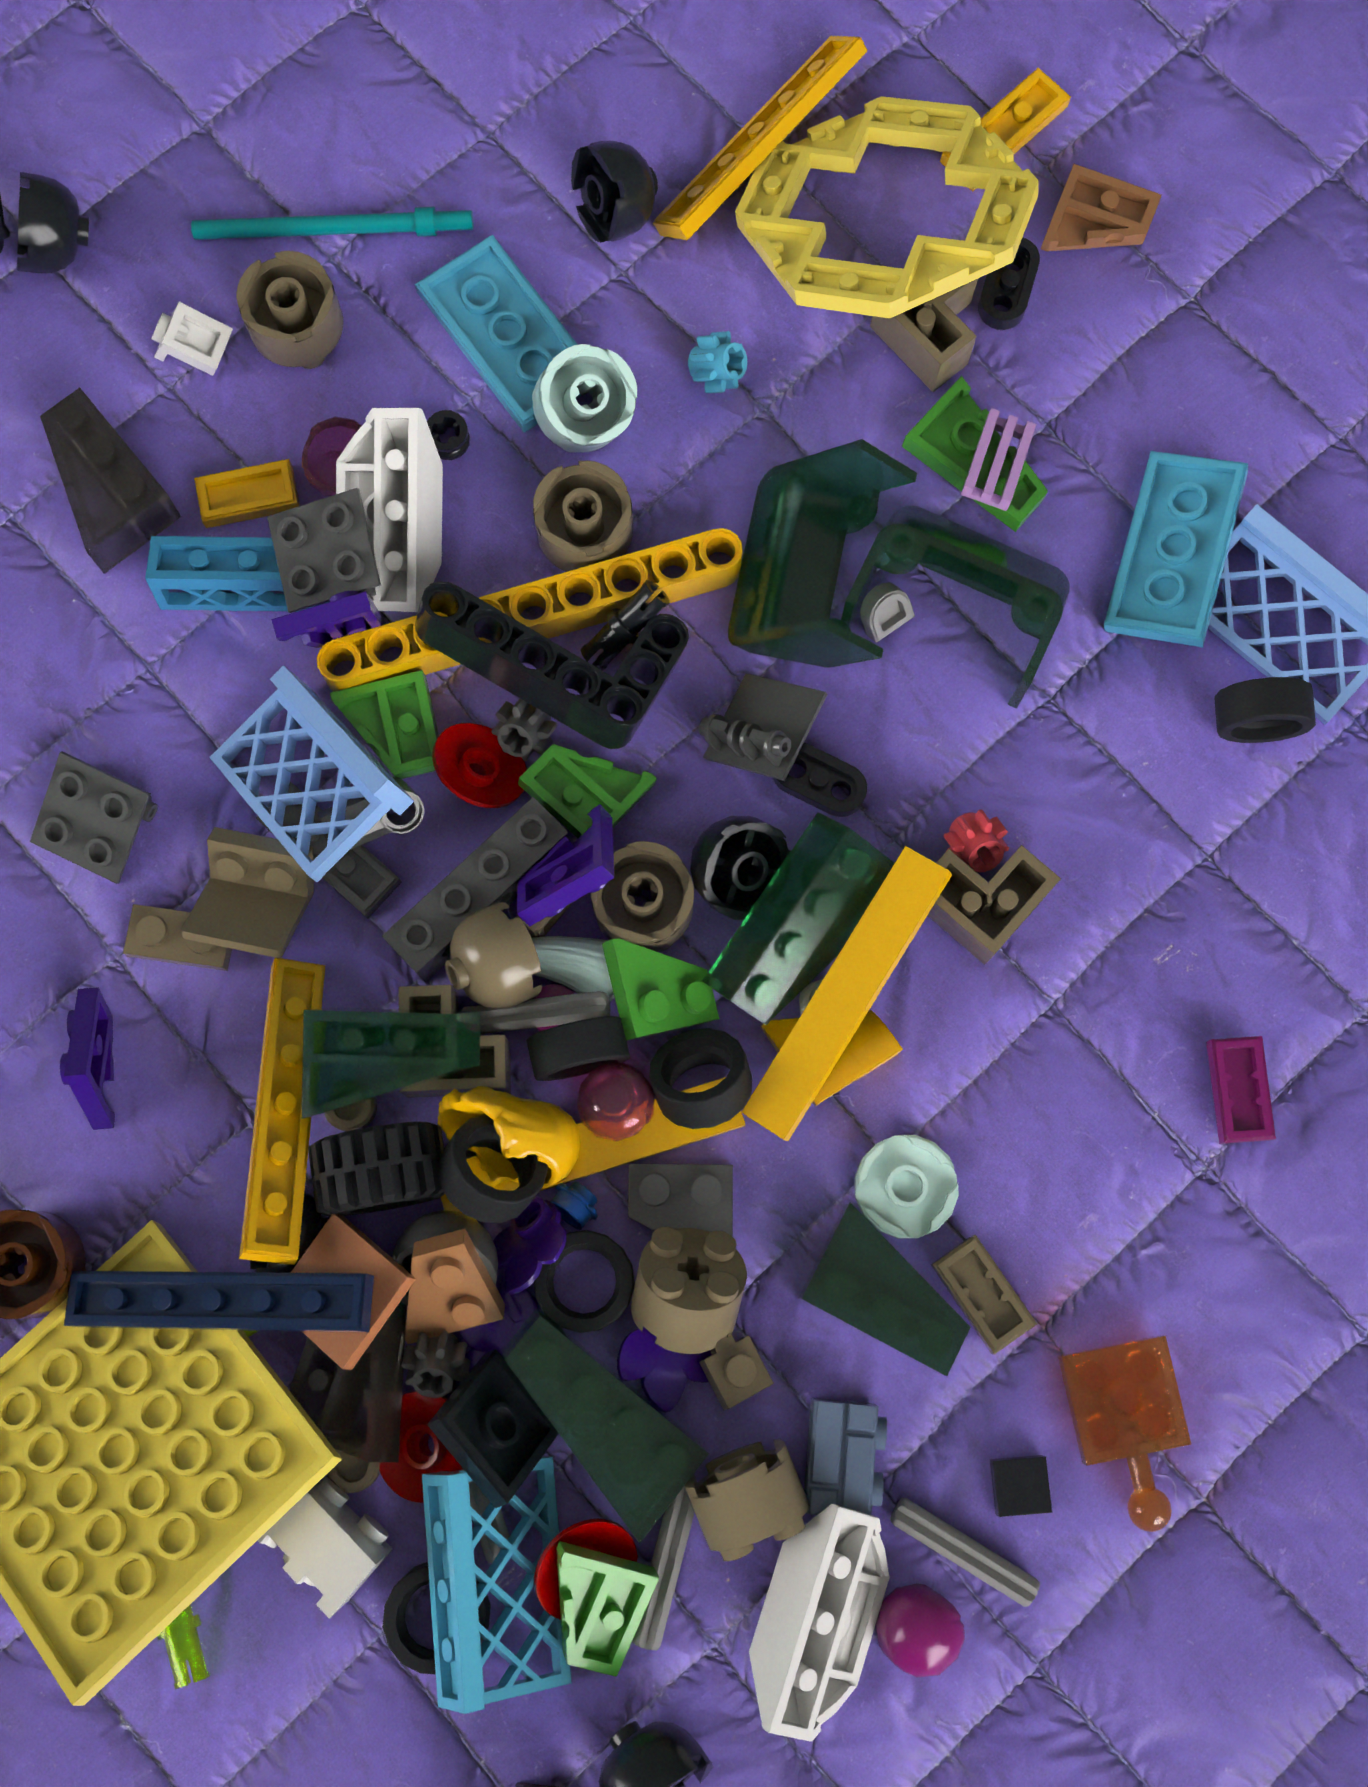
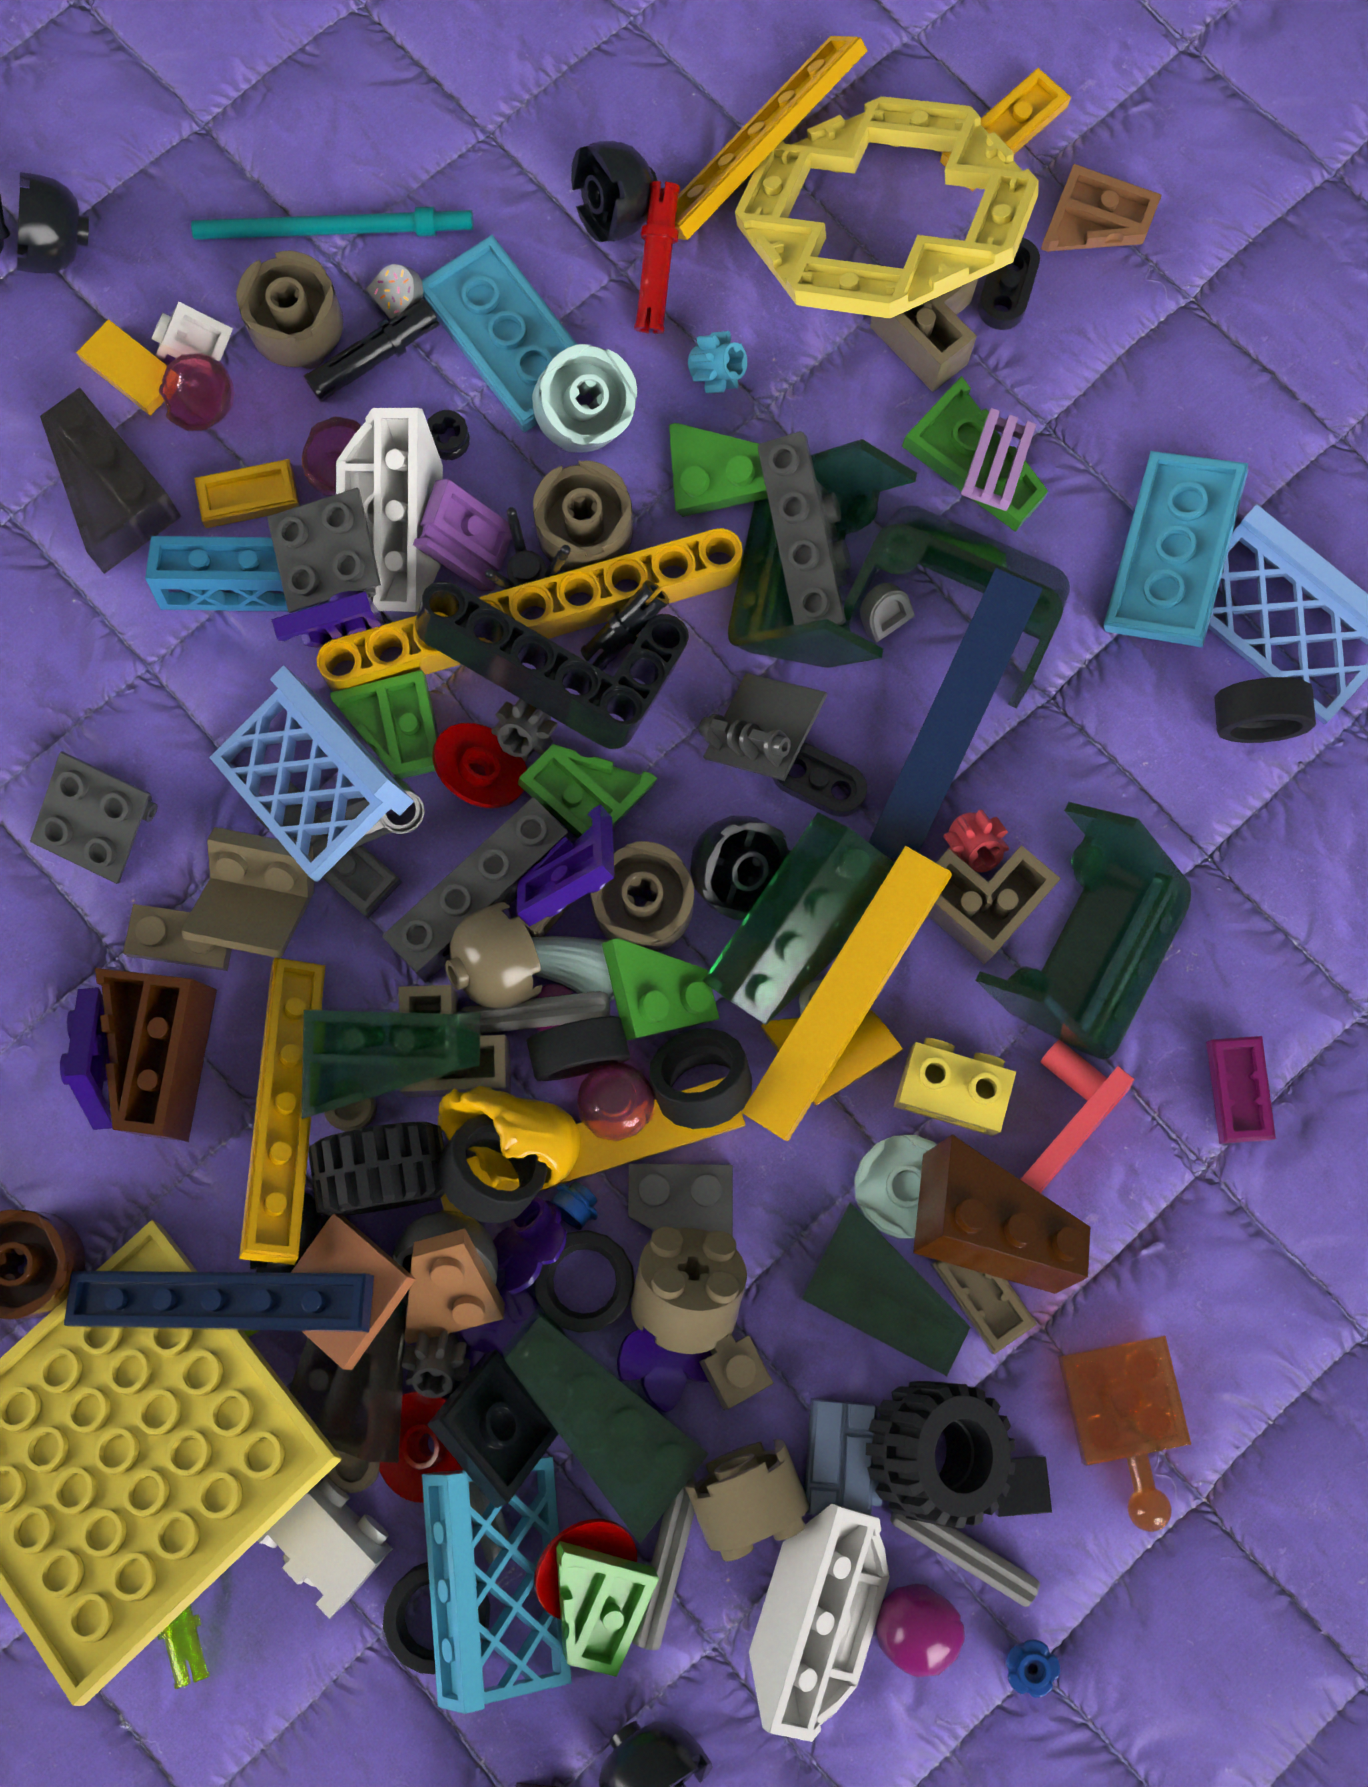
none -> yellow tile [76,319,182,416]
none -> reddish brown wedge [95,968,217,1142]
none -> clear pink hair [158,353,235,431]
none -> black pin [304,298,440,403]
none -> light grey tile [366,264,423,319]
none -> medium lavender plate [413,479,512,591]
none -> black plant [485,507,571,590]
none -> red pin [634,181,680,334]
none -> bright green wing [669,423,768,517]
none -> dark grey bracket [758,431,851,635]
none -> dark blue tile [866,568,1043,860]
none -> black tyre [866,1381,1016,1528]
none -> light yellow brick [893,1038,1016,1136]
none -> reddish brown wedge [913,1135,1091,1294]
none -> clear green windscreen [975,802,1191,1060]
none -> blue plate [1006,1639,1060,1698]
none -> coral piece [1020,1039,1134,1193]

